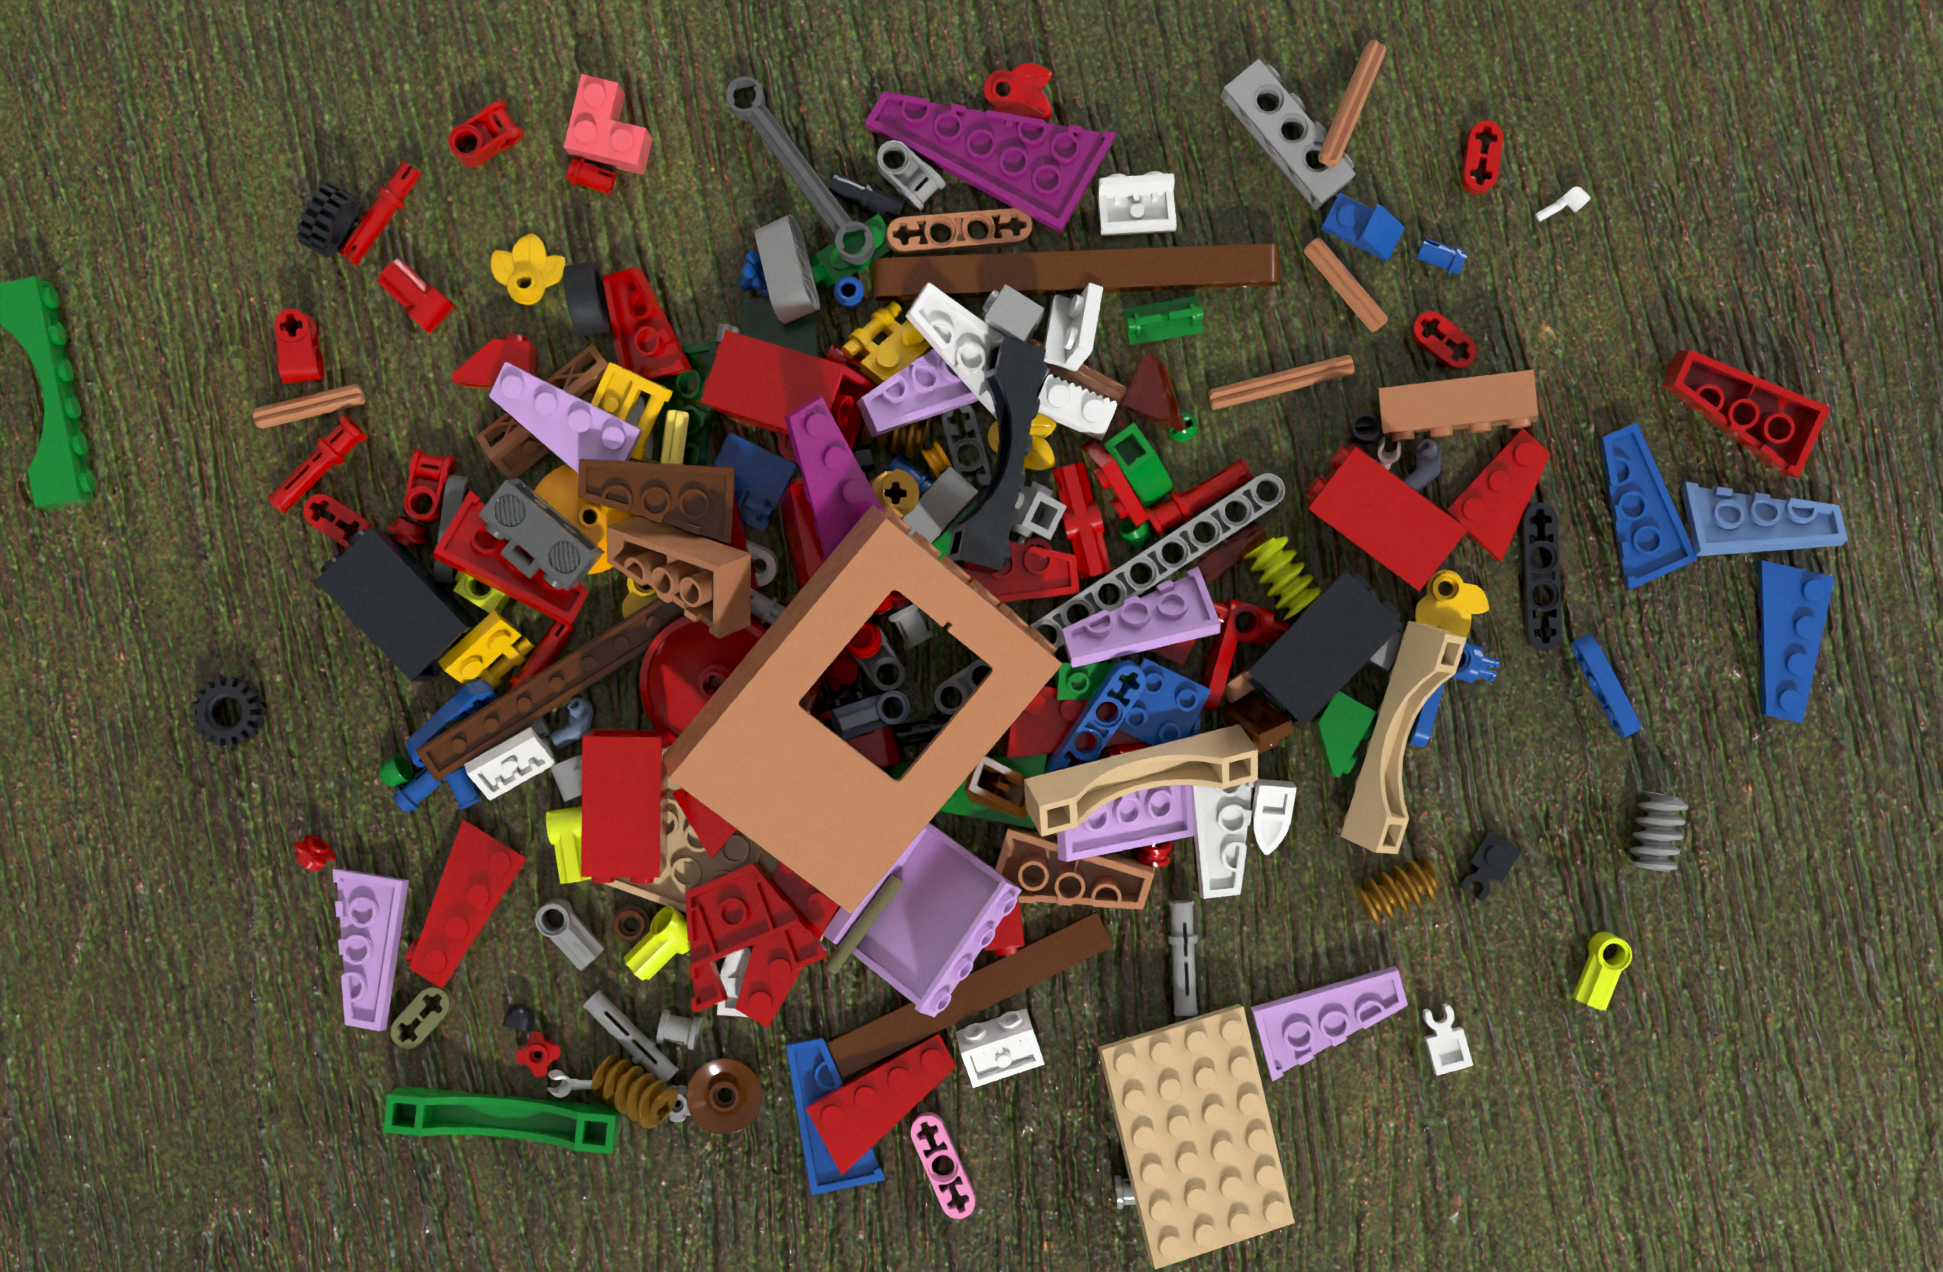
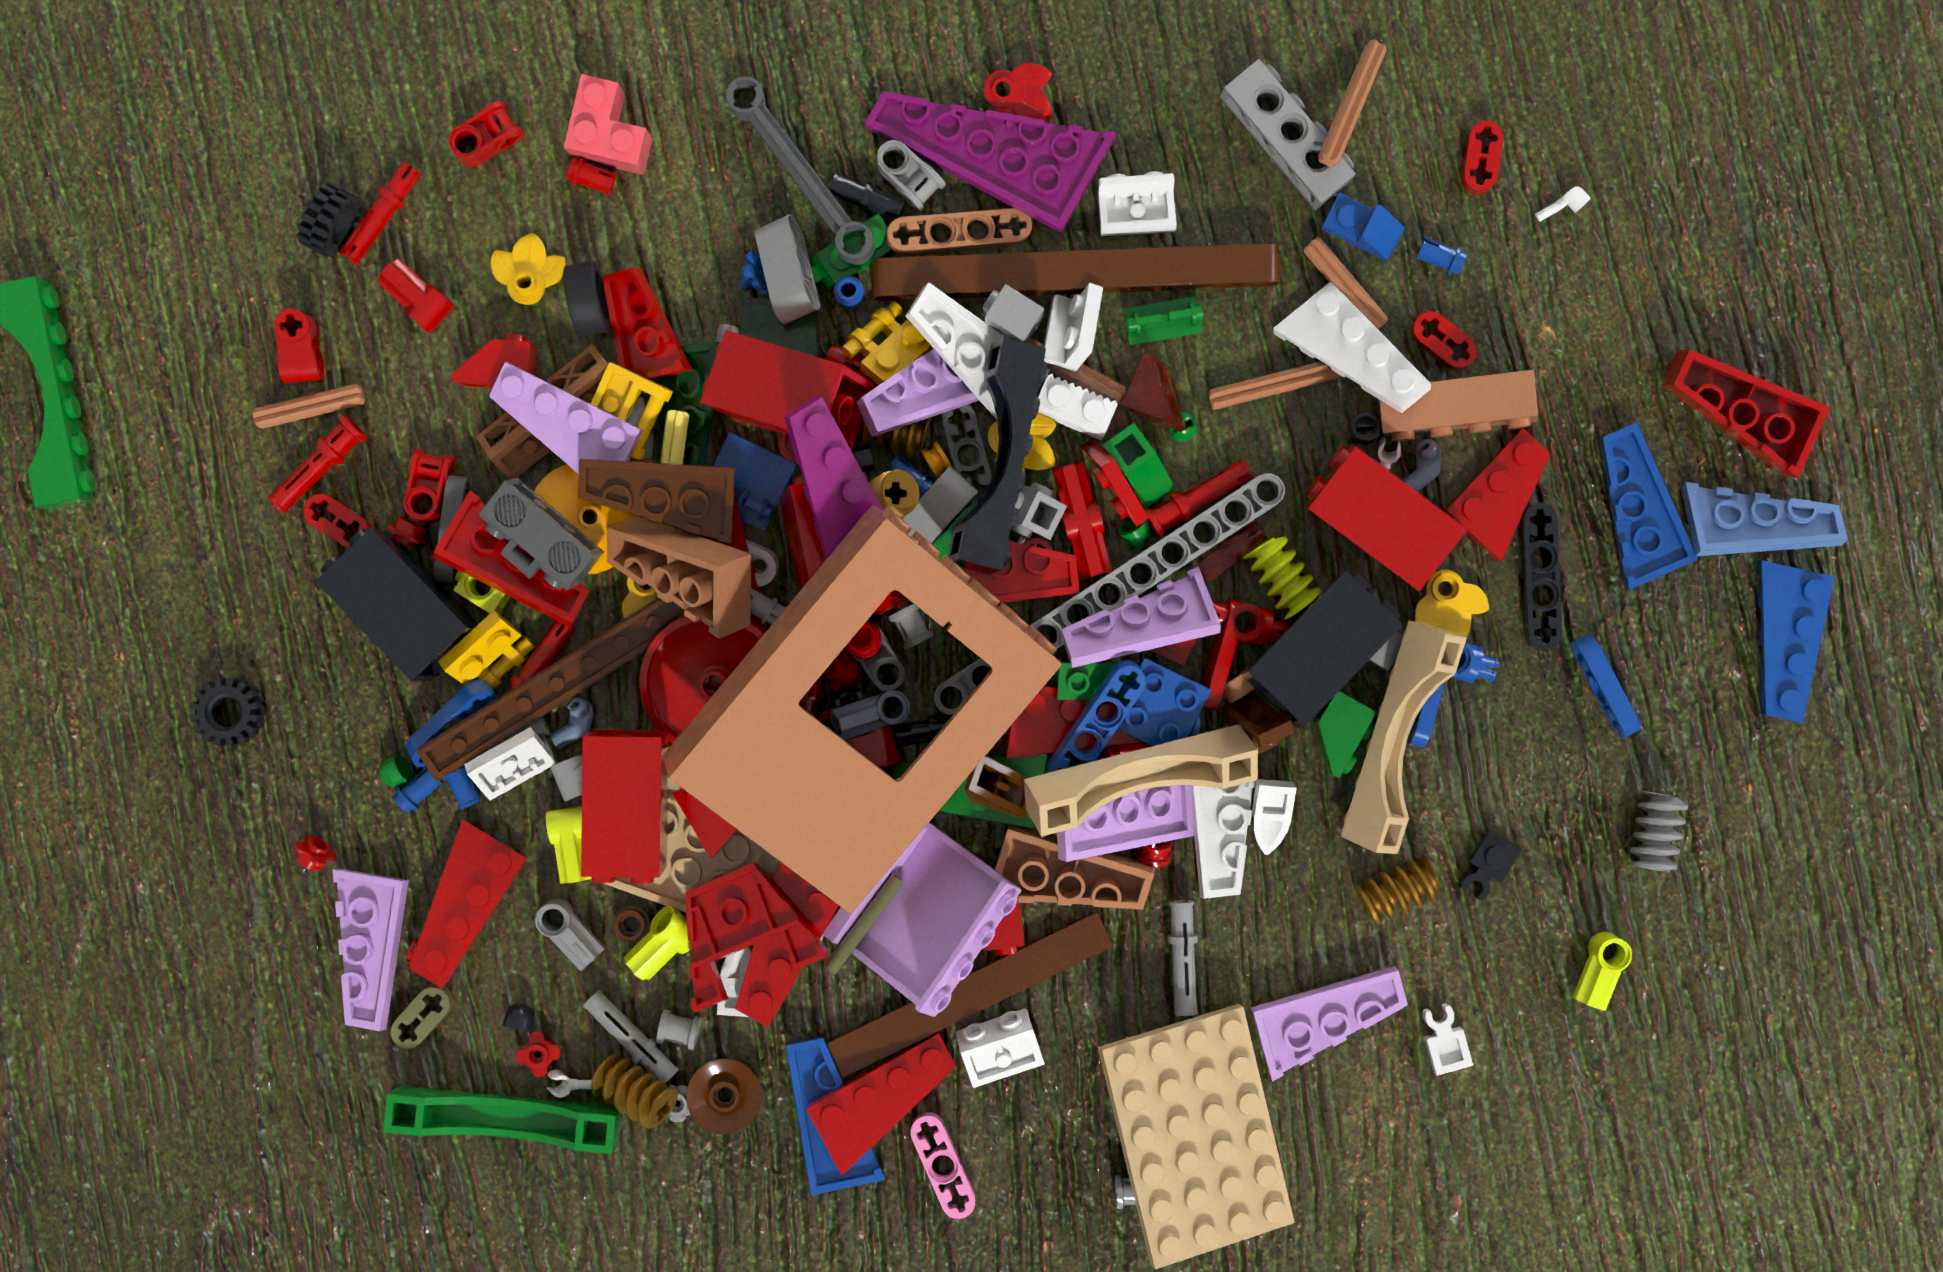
none -> white wing [1273,281,1431,413]

